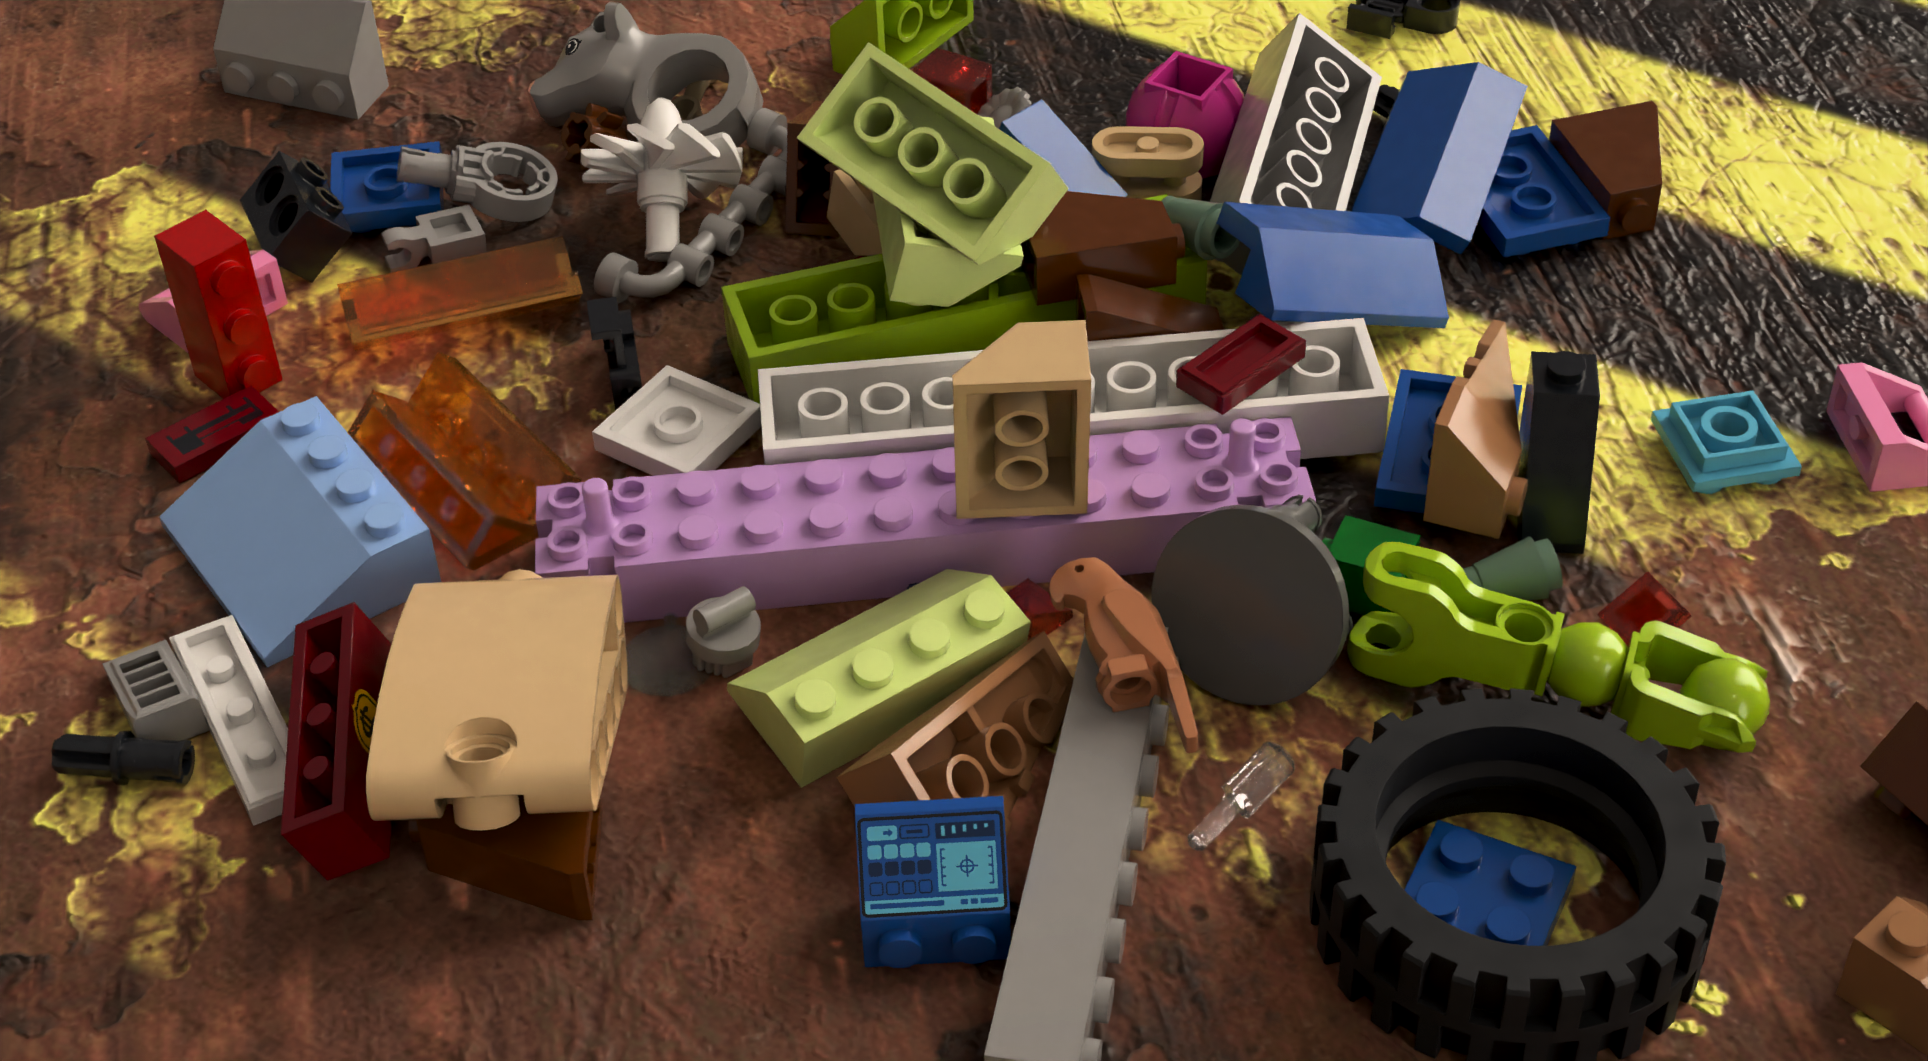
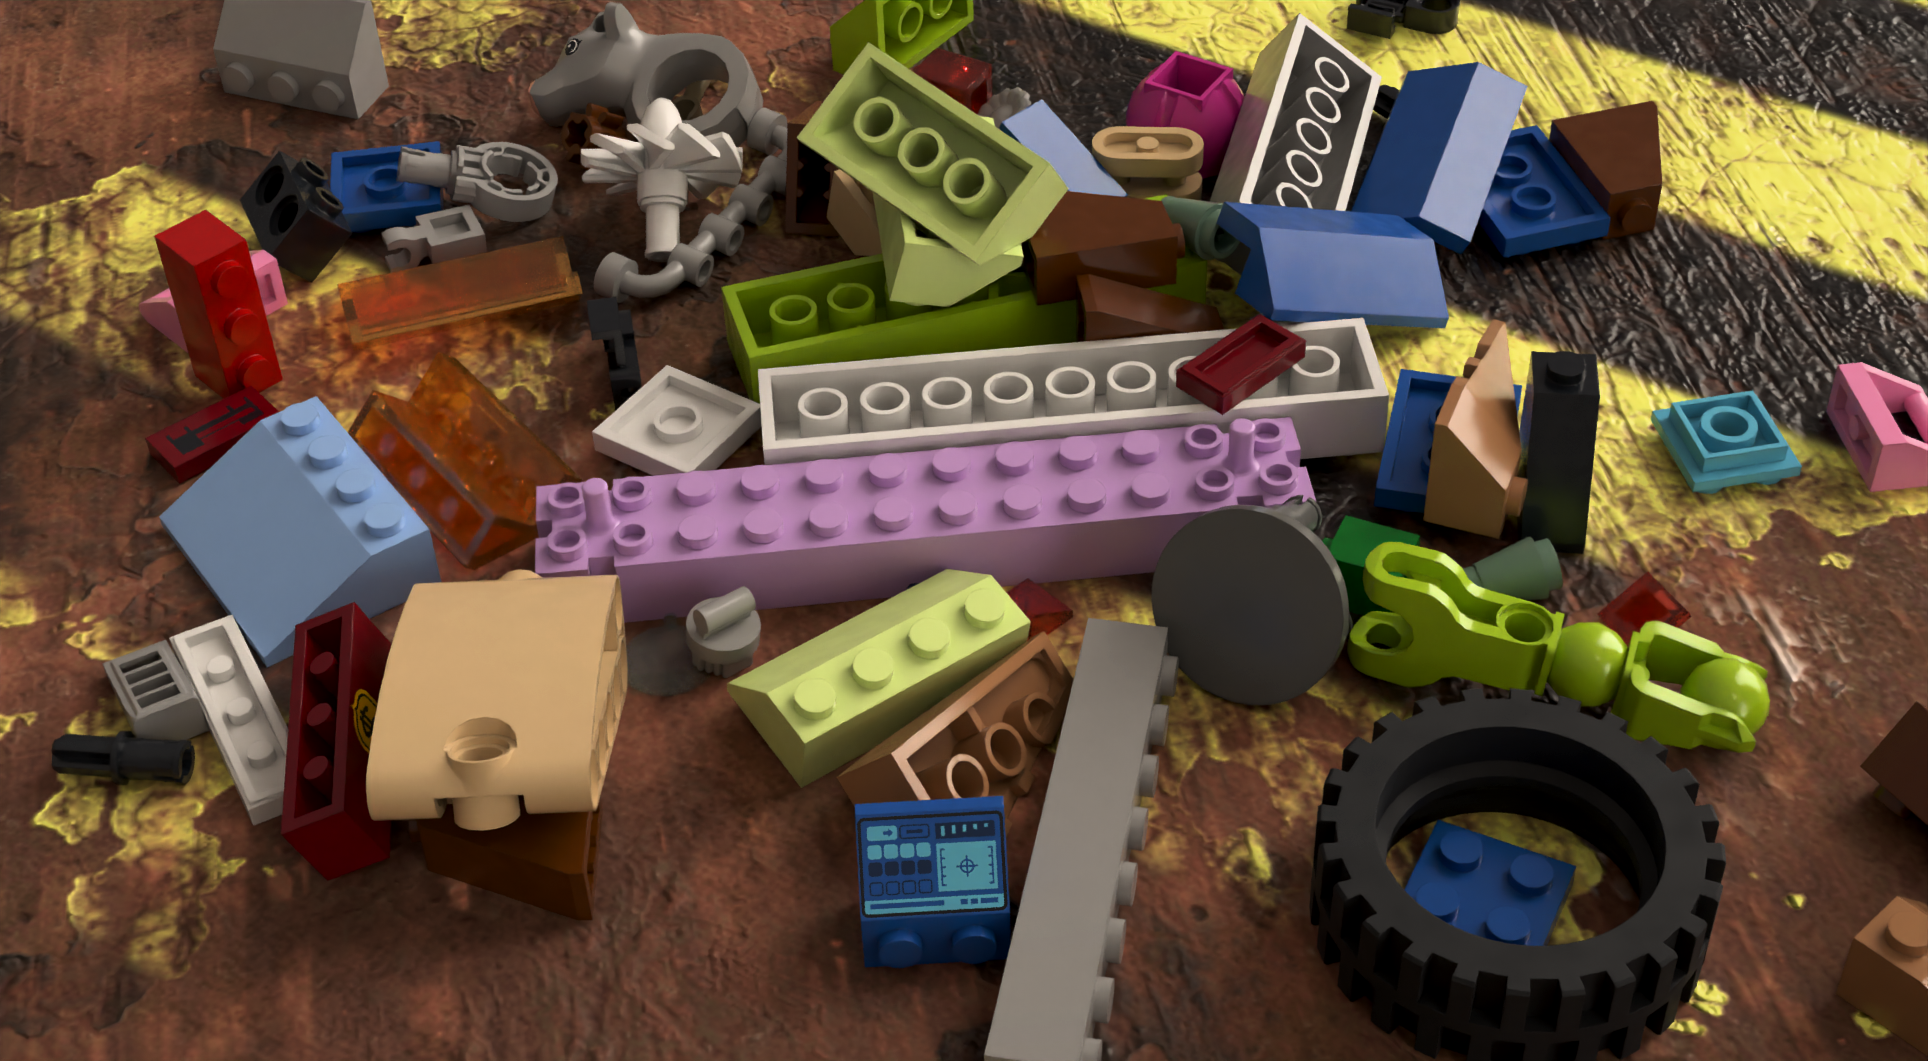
tan slope [952,320,1091,519] -> none
nougat animal [1049,557,1198,753] -> none
clear axle [1187,741,1295,851] -> none

